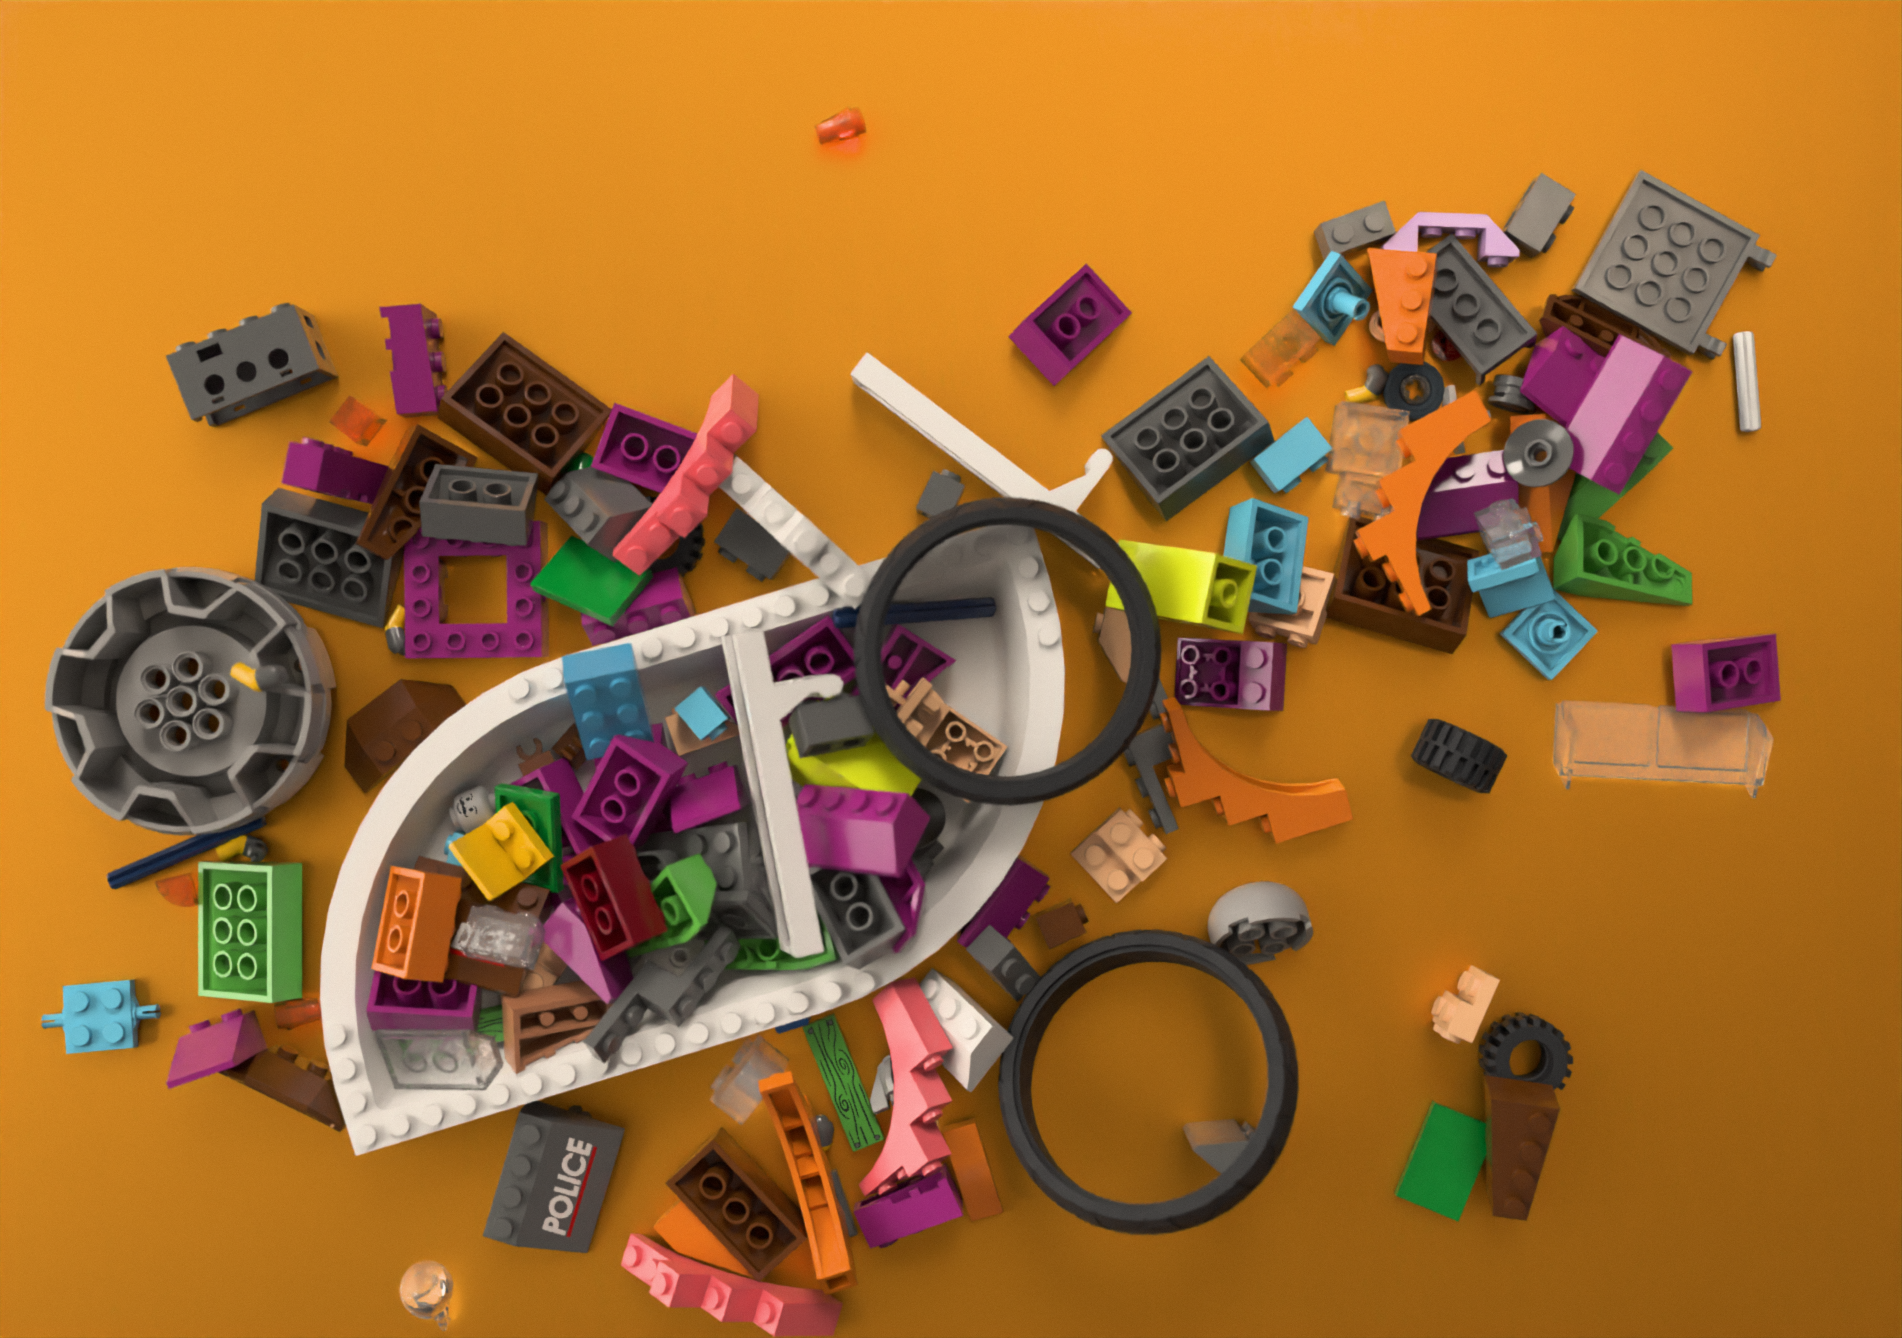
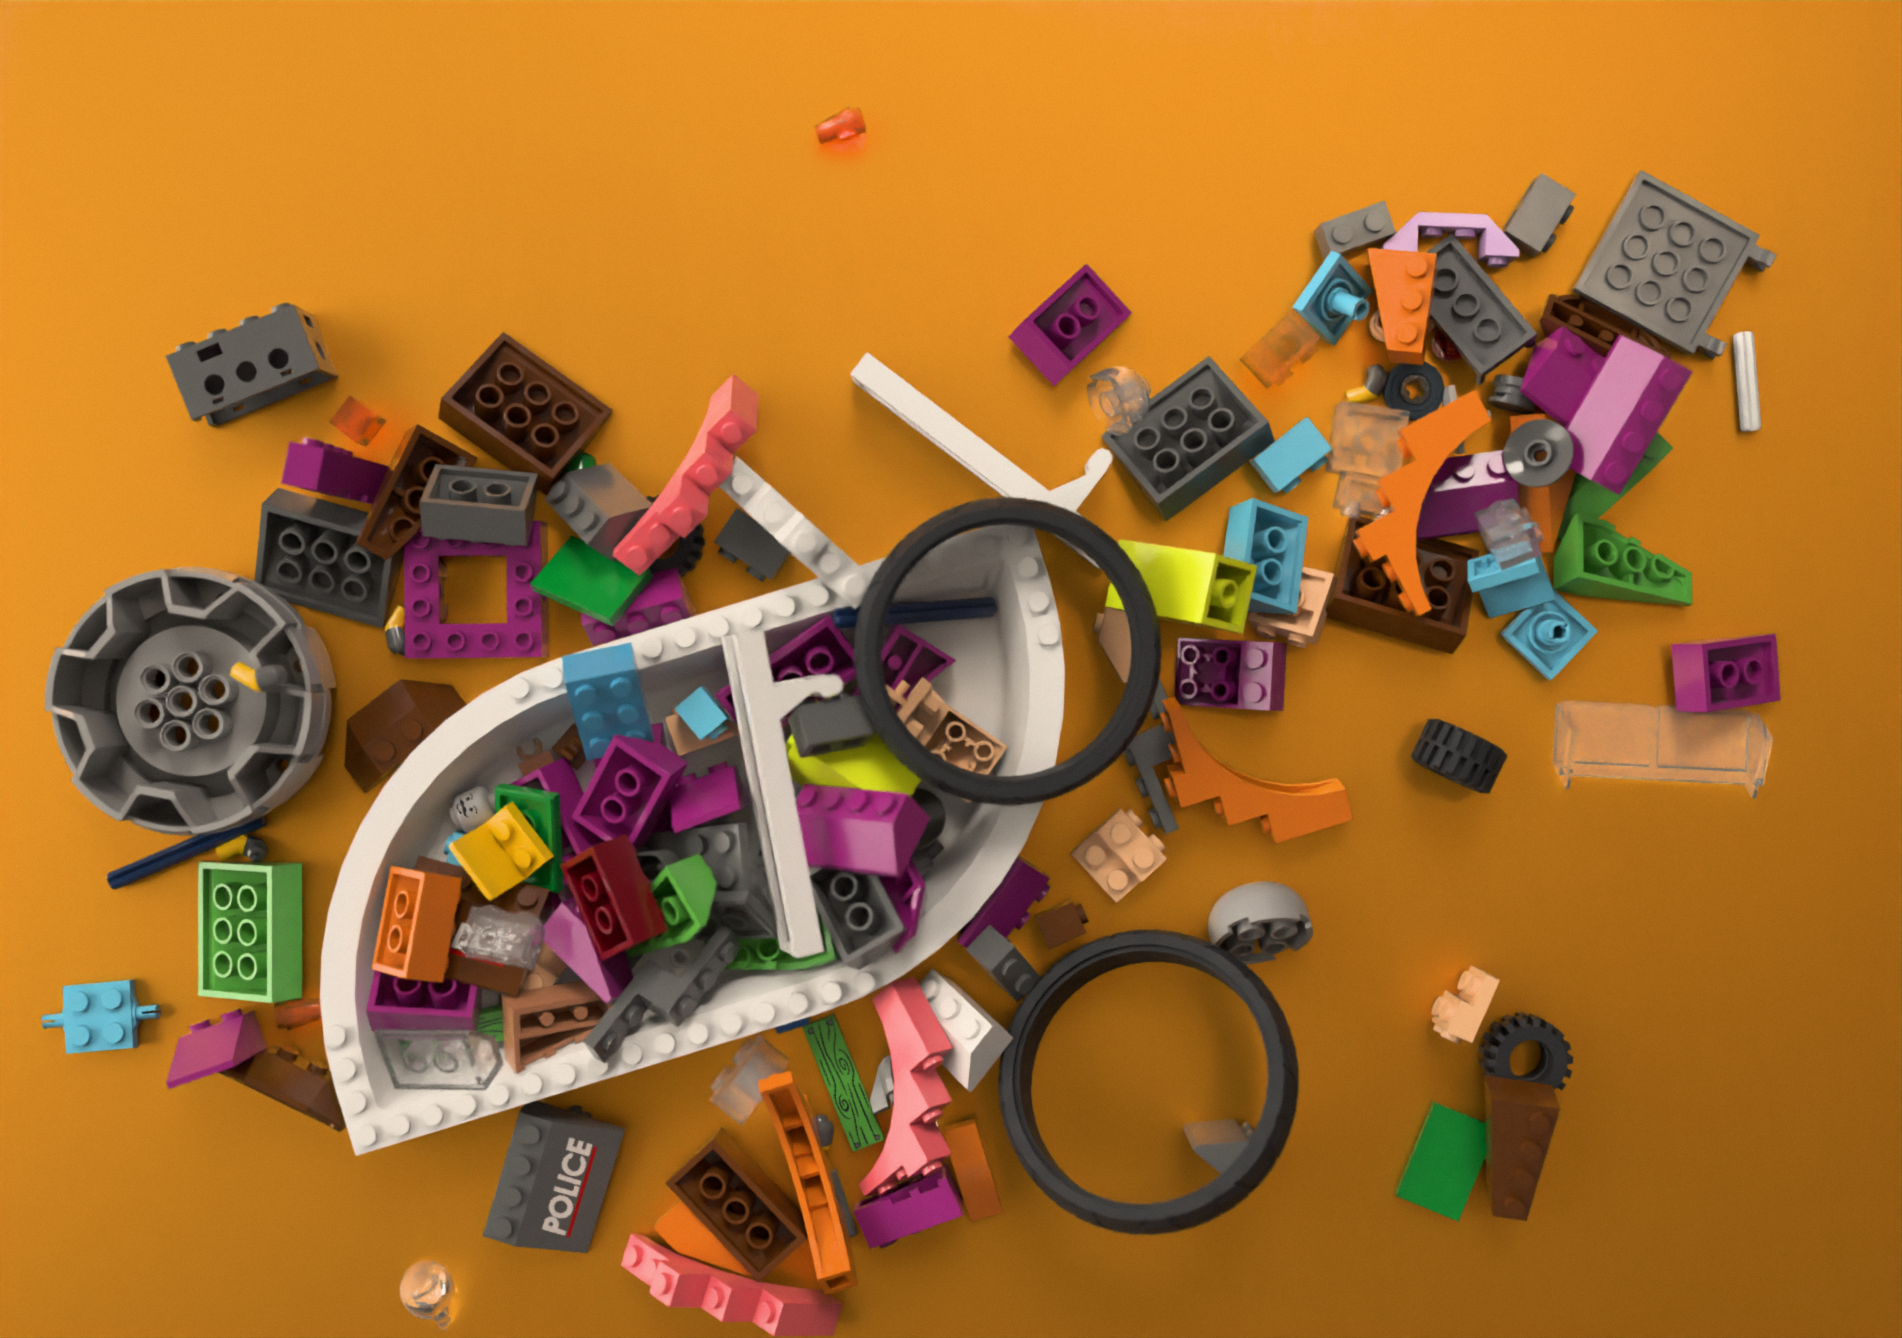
clear orange tile [155,872,198,907] -> none
magenta wedge [379,304,448,418] -> none
magenta slope [591,403,697,493] -> none
dark grey brick [916,469,965,518] -> none
none -> clear cylinder [1087,366,1151,436]

